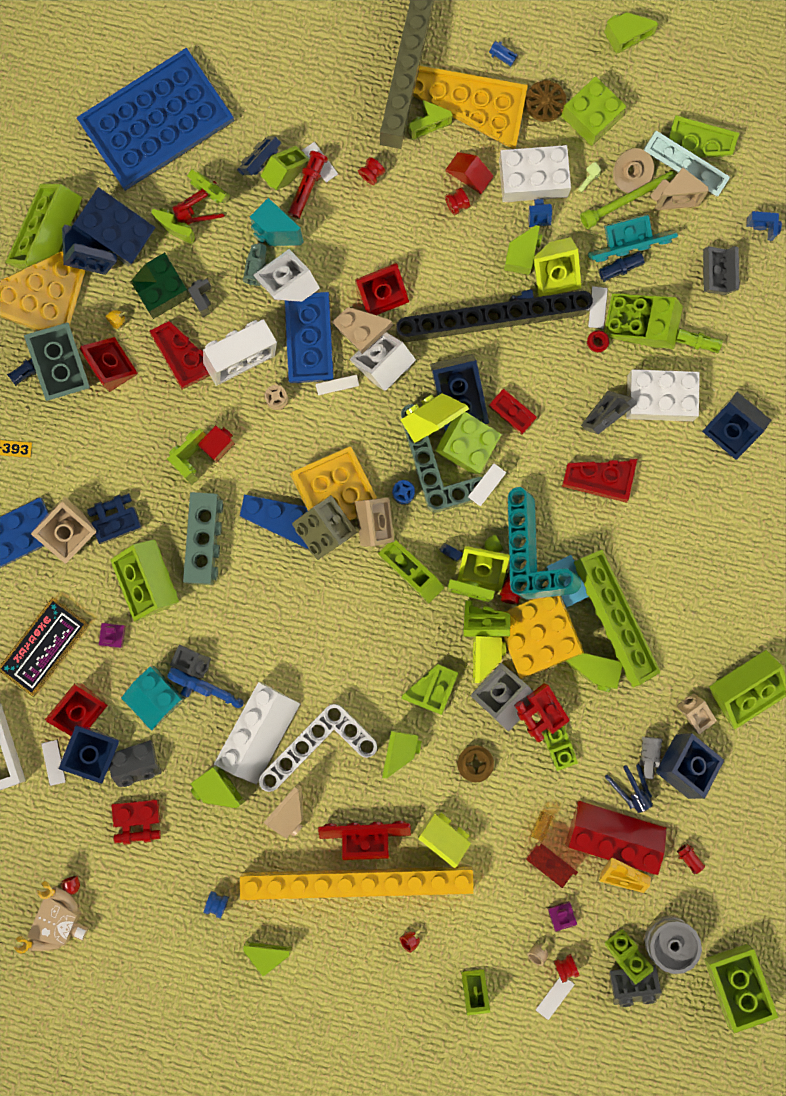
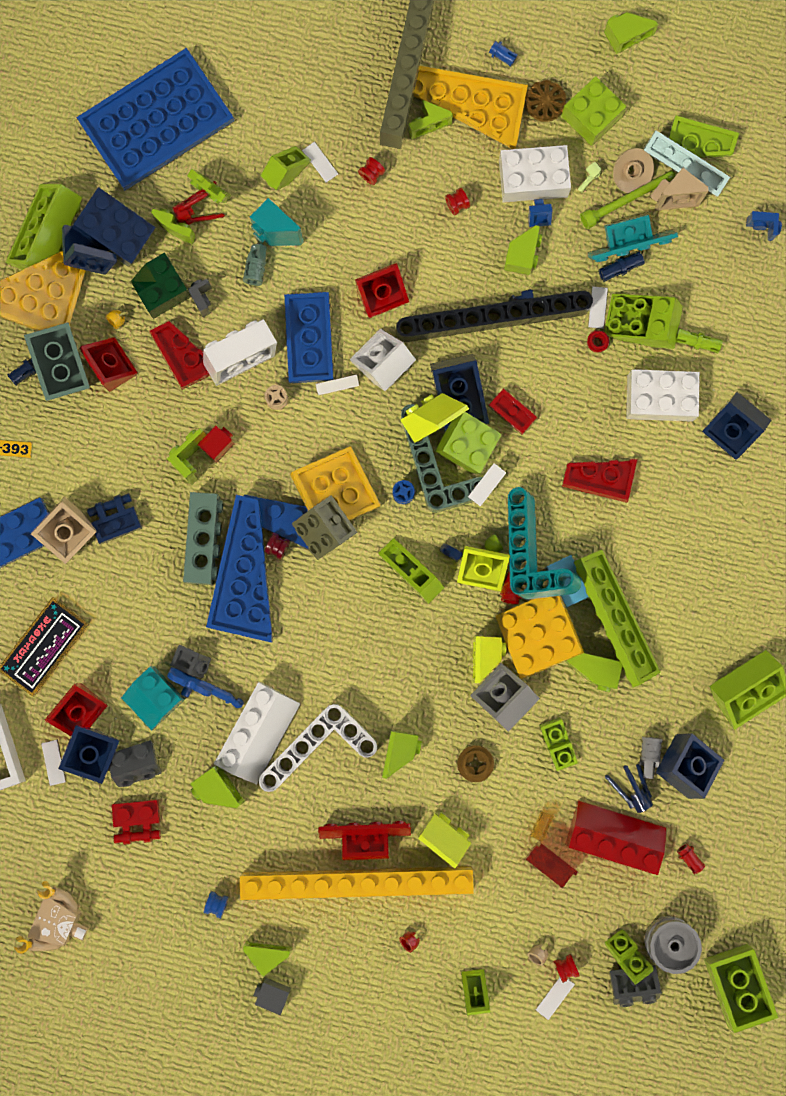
red hinge [60,875,80,895] -> none
magenta tile [99,623,126,648] -> none
lime slope [110,539,179,622] -> none
dark blue plate [237,136,281,176] -> none
white slope [254,249,320,301] -> none
tan slope [263,784,303,839] -> none
red pin [287,151,328,219] -> none
tan wing [332,307,393,354] -> none
tan slope [355,497,394,547] -> none
lime wing [401,664,458,715] -> none
red slope [445,152,494,195] -> none
lime plate [447,579,495,602] -> none
lime wing [463,600,510,637] -> none
red plate [514,683,570,742] -> none
neon yellow slope [533,237,582,297] -> none
magenta tile [547,901,577,932] -> none
dark grey wing [581,391,637,434] -> none
yellow wing [599,858,651,893] -> none
tan bracket [677,694,717,734] -> none
dark grey bracket [703,246,740,295] -> none
none -> blue wing [206,495,273,643]
none -> dark grey brick [253,978,291,1015]
none -> dark red wheel [265,533,291,560]

